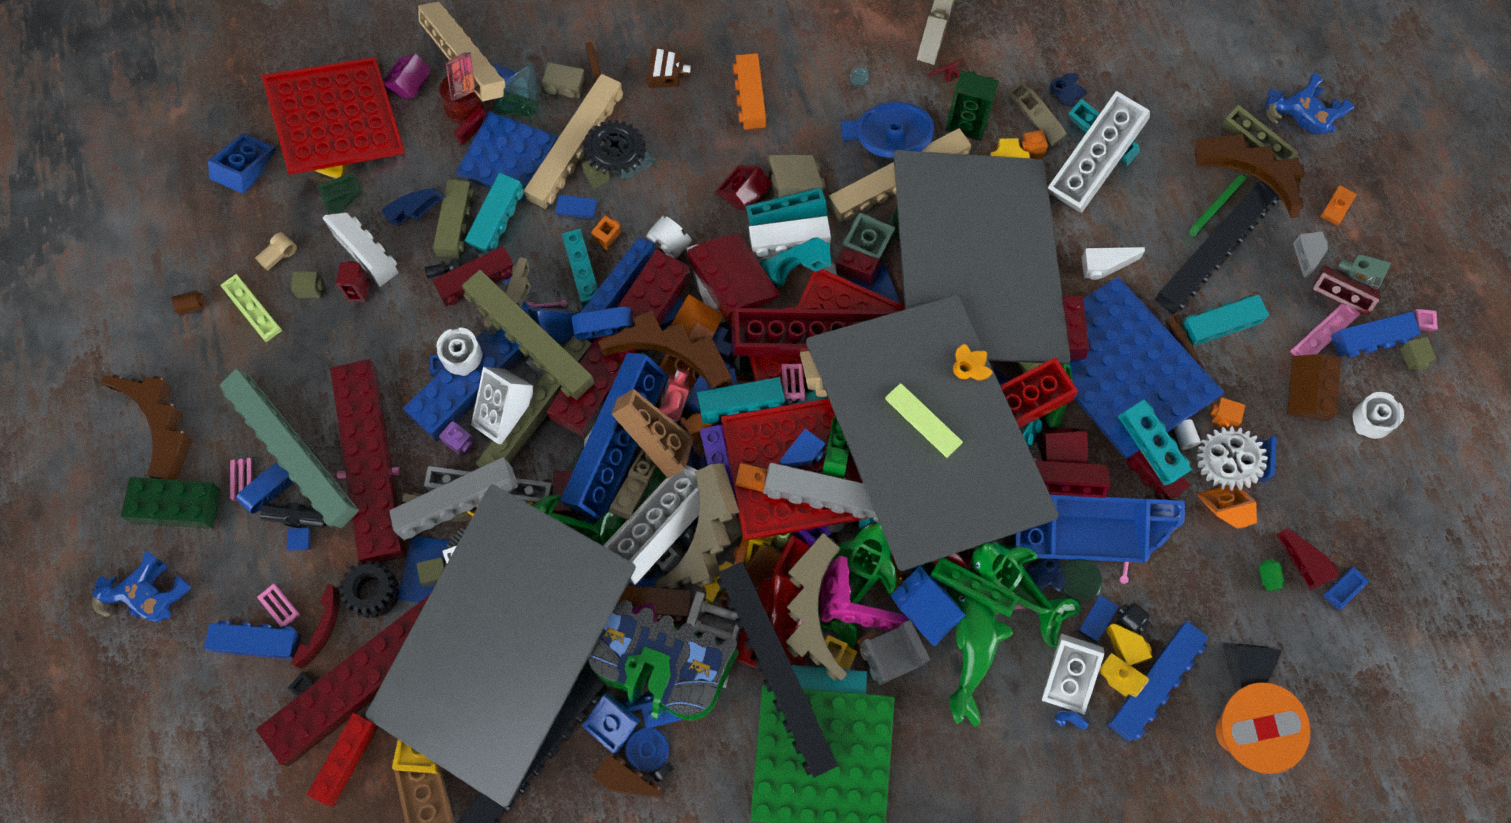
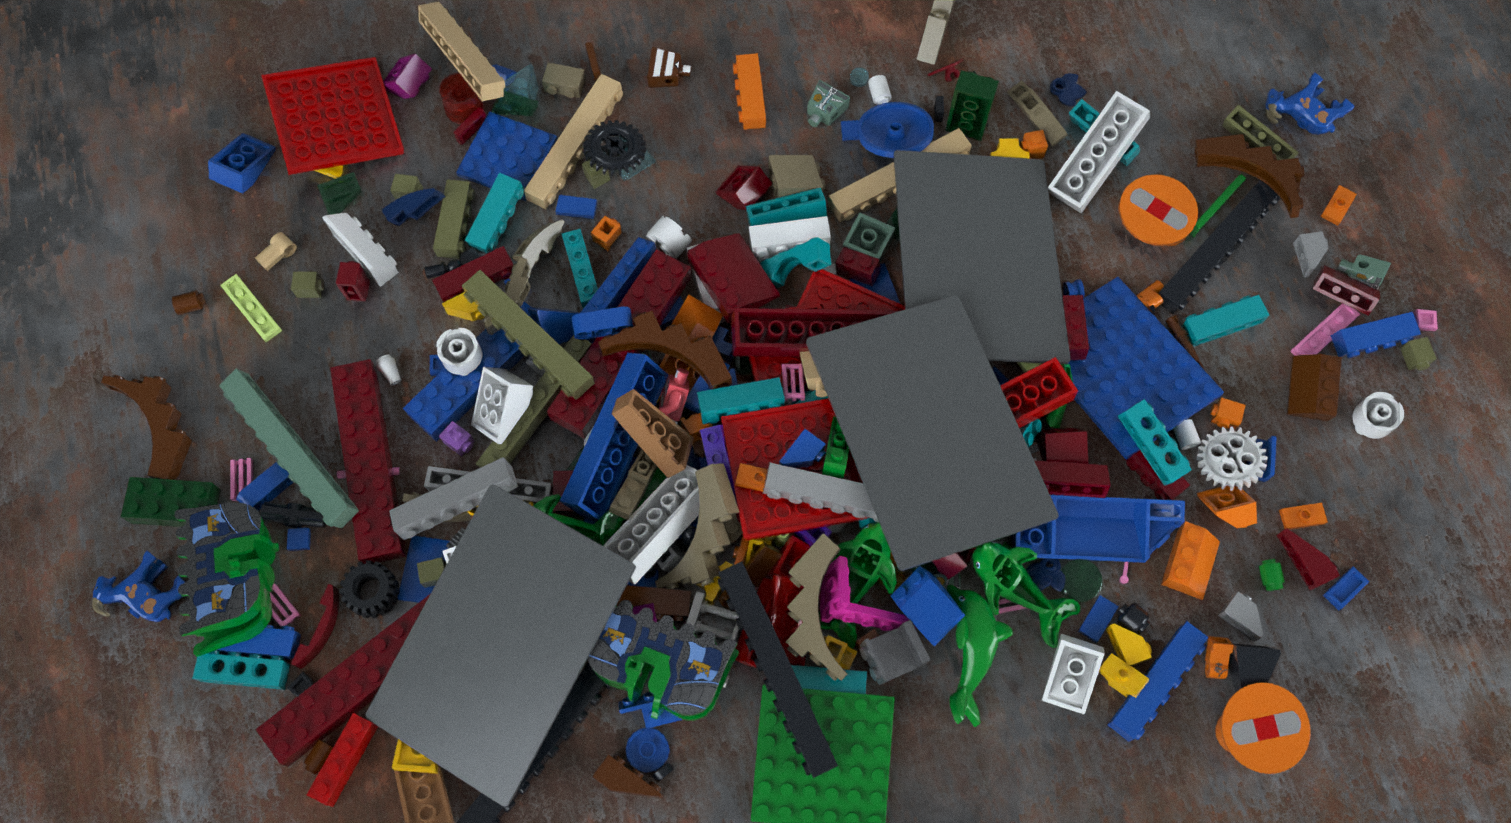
clear pink tile [446,52,475,100] -> none
bright pink hinge [527,300,568,308] -> none
blue tile [582,692,640,755] -> none
yellowish green tile [885,383,963,458] -> none
green tile [930,558,1020,617] -> none
light orange plate [953,344,993,381] -> none
blue arm [1054,710,1089,730] -> none
white slope [1082,247,1145,280] -> none
none -> animal [175,503,279,657]
none -> teal brick [192,651,290,690]
none -> reddish brown brick [303,739,333,775]
none -> white cone [376,354,402,386]
none -> olive brick [391,174,423,200]
none -> yellow slope [442,292,485,321]
none -> slope [509,220,565,280]
none -> sand green torso [807,80,850,127]
none -> white brick [868,75,892,105]
none -> black tile [934,96,944,122]
none -> blue wheel [1062,279,1085,298]
none -> orange piece [1118,175,1198,246]
none -> orange piece [1136,280,1164,312]
none -> orange slope [1161,521,1220,600]
none -> orange leg [1205,636,1234,679]
none -> light grey slope [1218,591,1264,642]
none -> orange plate [1279,503,1328,530]

